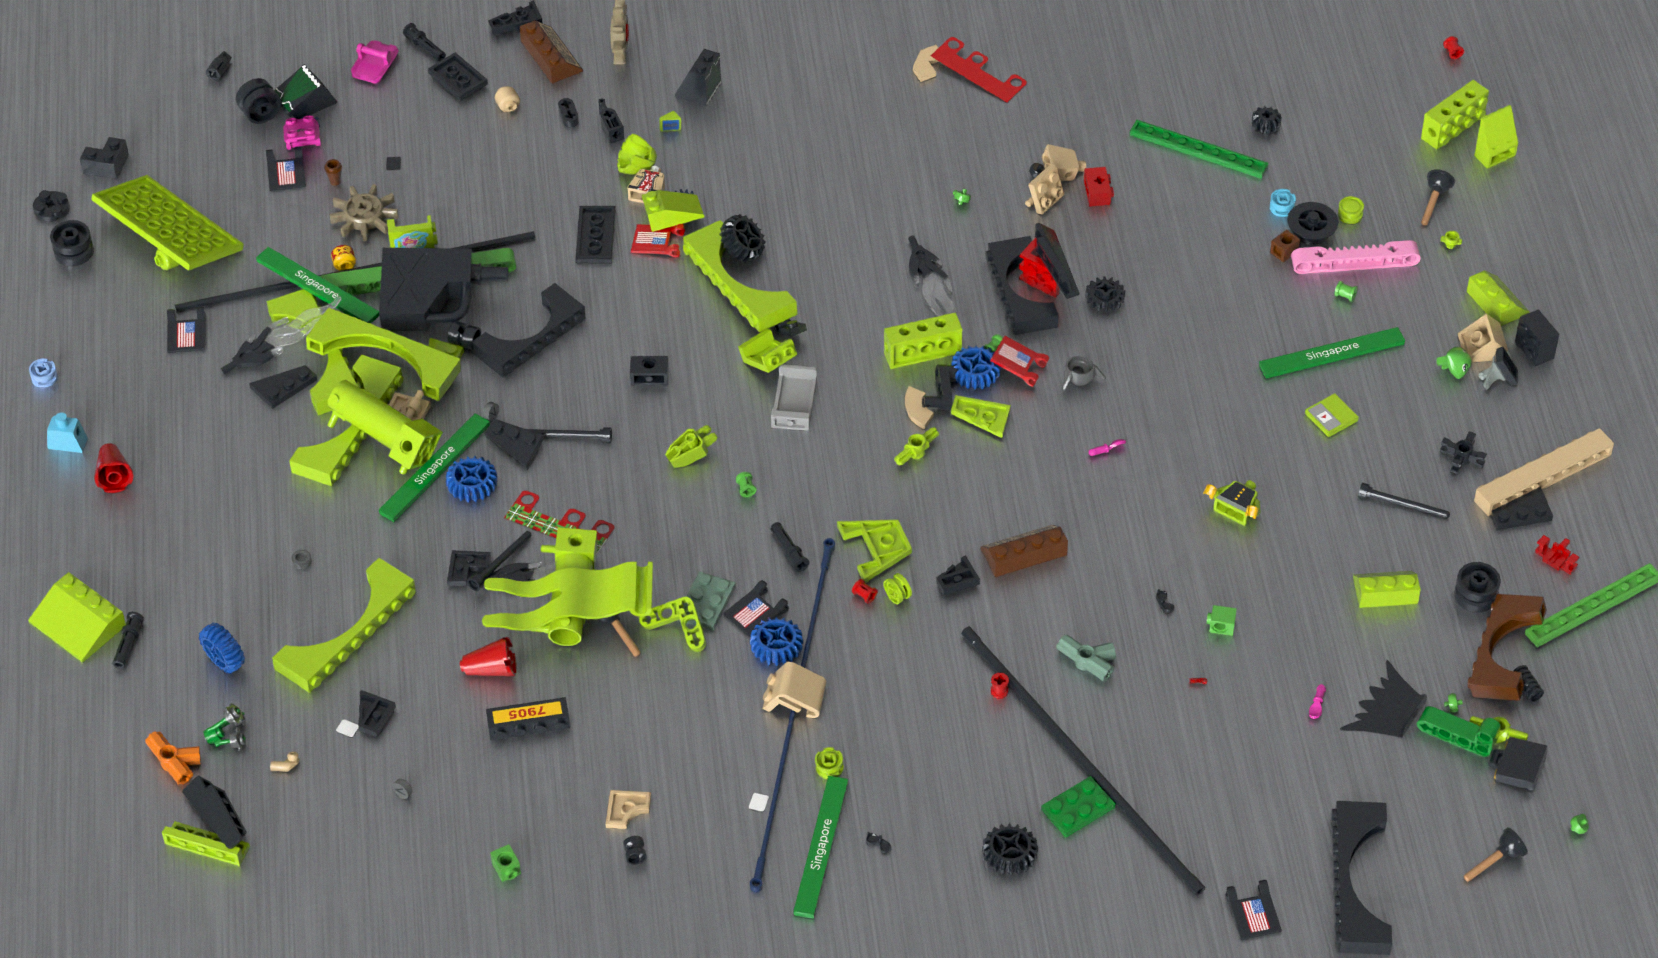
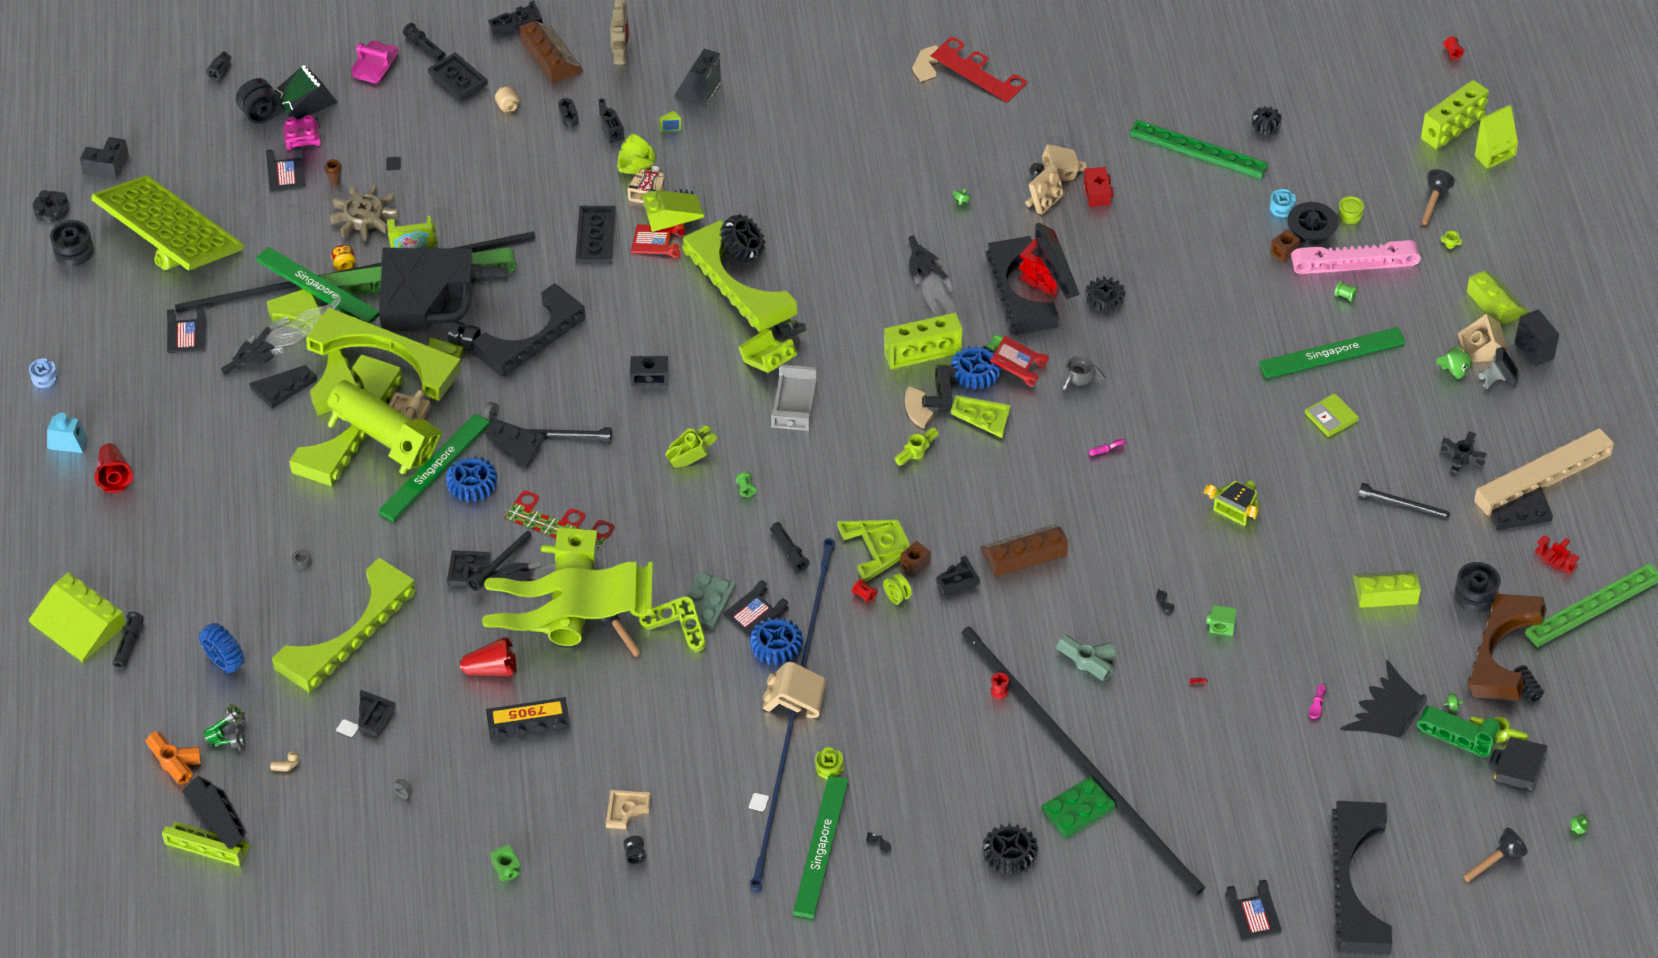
none -> reddish brown brick [900,541,931,576]

